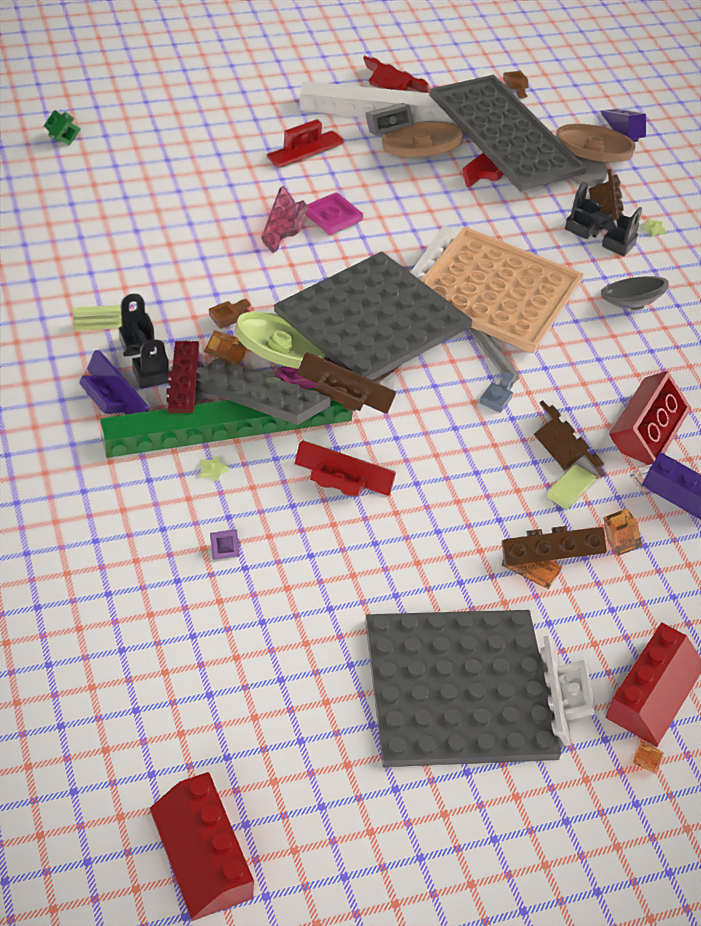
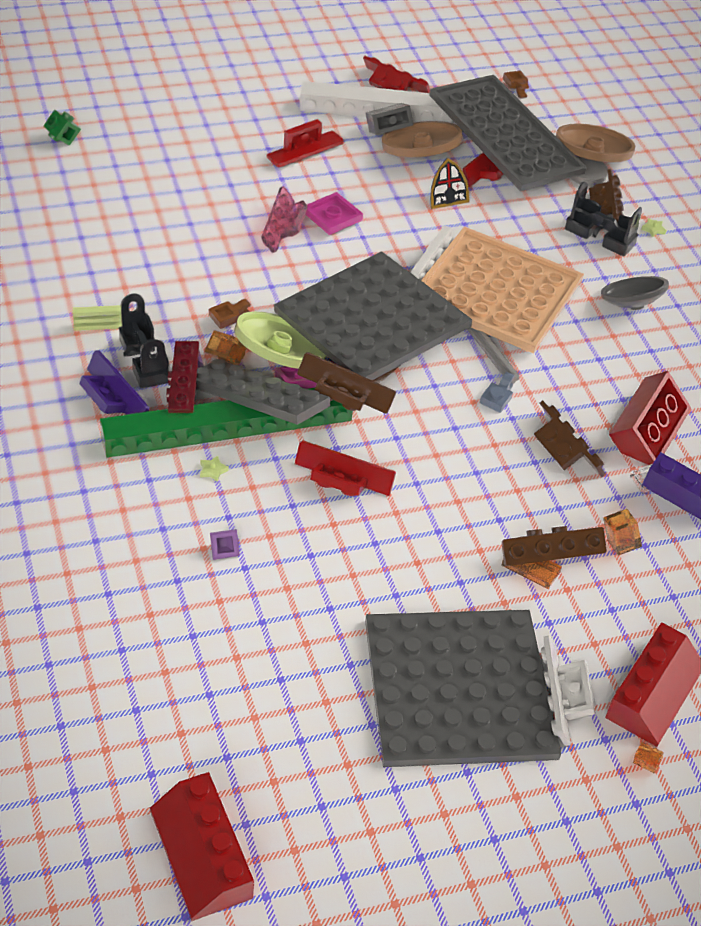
yellowish green tile [546,464,596,510] -> none
dark purple slope [601,108,646,142] -> none
none -> shield [430,157,469,209]

